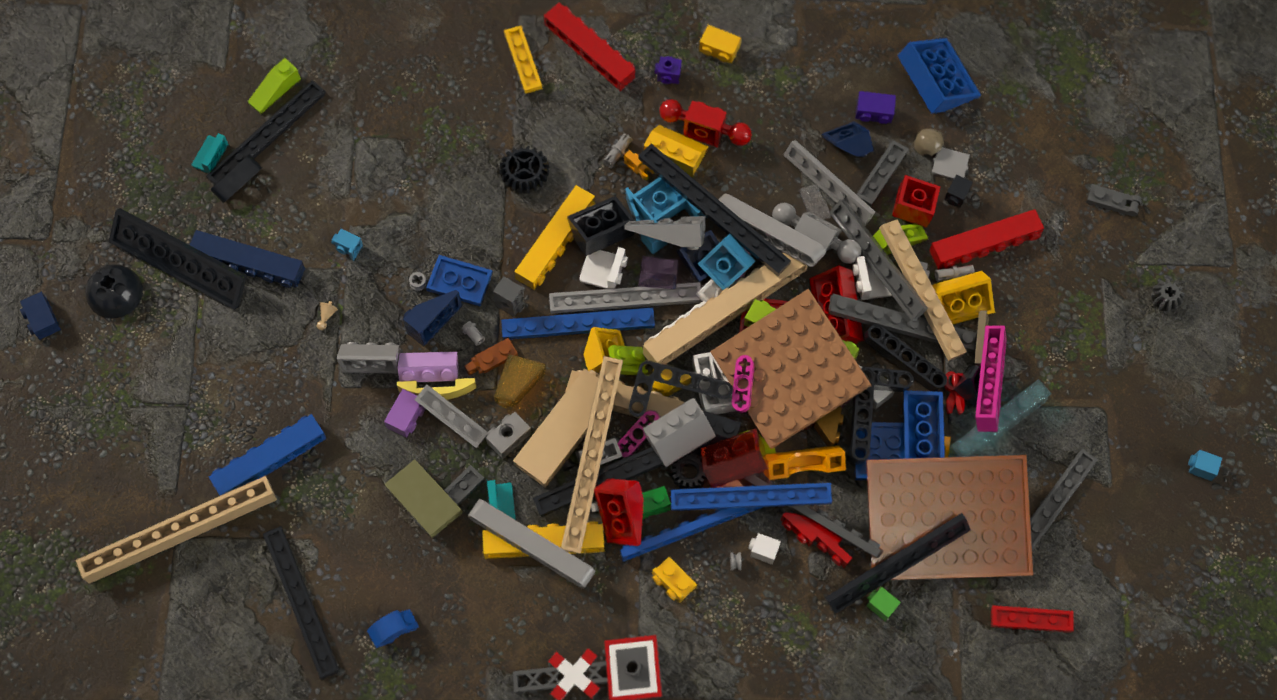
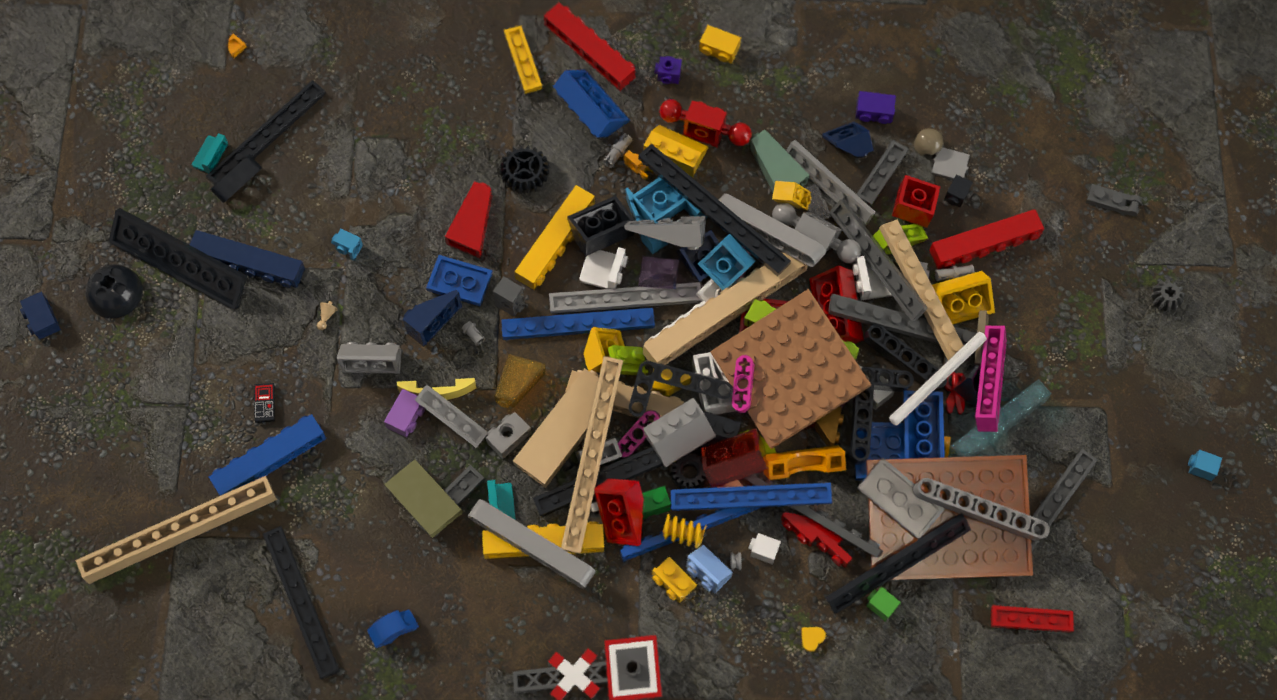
lime slope [248,58,301,114] -> none
lavender brick [398,352,459,382] -> none
light grey bush [409,272,426,291] -> none
dark orange hinge [465,338,518,375] -> none
blue slope [898,38,981,113] -> none
none -> light orange tile [228,34,247,58]
none -> black tile [254,383,275,423]
none -> red slope [445,181,492,258]
none -> blue slope [553,70,630,138]
none -> yellow piece [662,514,707,549]
none -> light blue slope [686,545,733,593]
none -> sand green slope [750,130,809,192]
none -> yellow slope [772,181,811,210]
none -> yellow tile [801,627,826,652]
none -> tile [857,458,945,540]
none -> white axle [889,332,987,425]
none -> light grey beam [913,478,1049,541]

